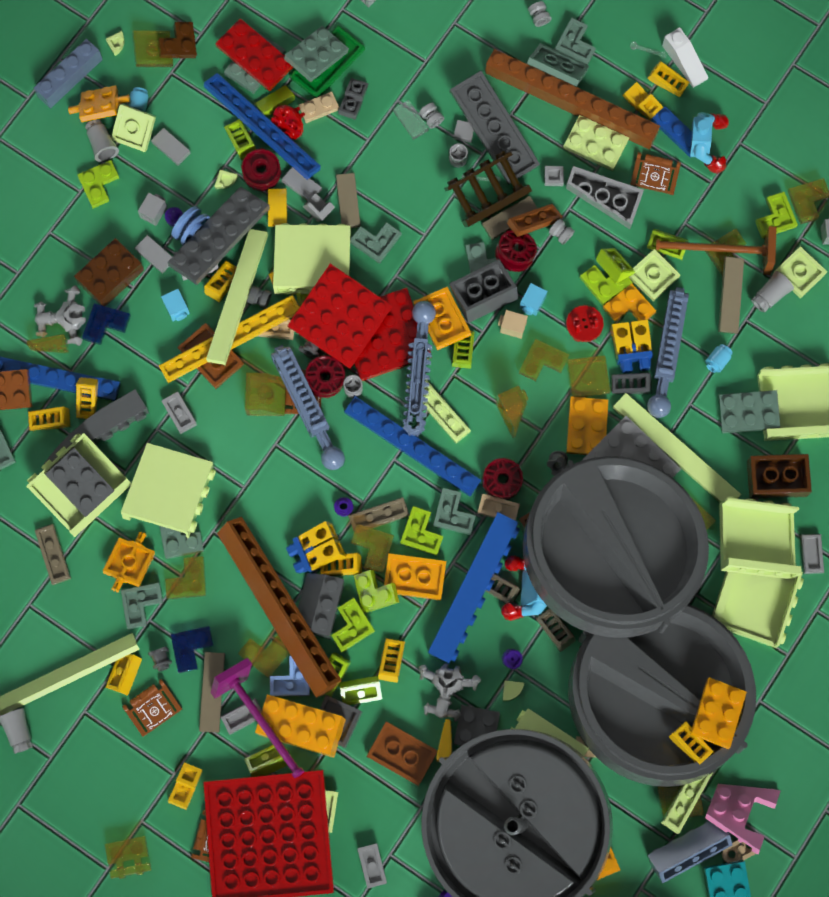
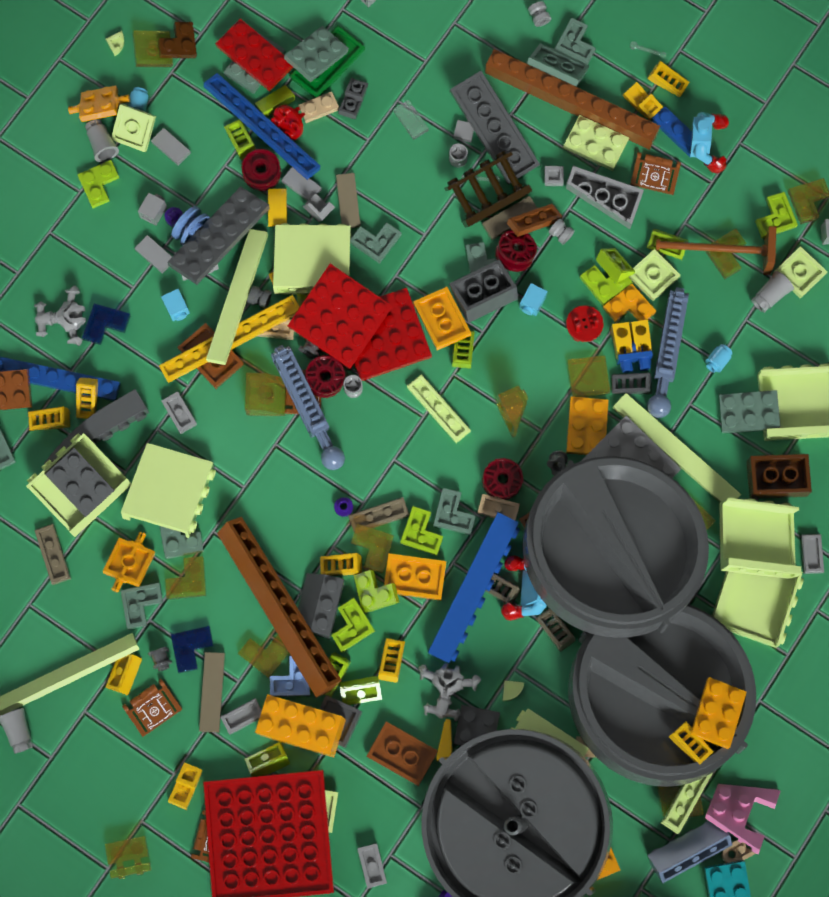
clear yellow slope [27,334,69,353] -> none
sand blue brick [34,39,103,109] -> none
reddish brown brick [74,238,144,308] -> none
yellow slope [204,261,237,302] -> none
magenta tile [211,658,304,778] -> none
yellowish green tile [215,170,238,189] -> none
yellow hips [286,521,346,574] -> none
blue plate [344,396,481,497] -> none
sand blue gear [403,301,436,437] -> none
light grey wheel [419,103,444,129] -> none
tan brick [498,310,528,339] -> none
dark purple tile [502,649,523,669] -> none
clear yellow plate [519,339,570,381] -> none
white slope [662,27,709,88] -> none
dark tan tile [718,257,744,334] -> none

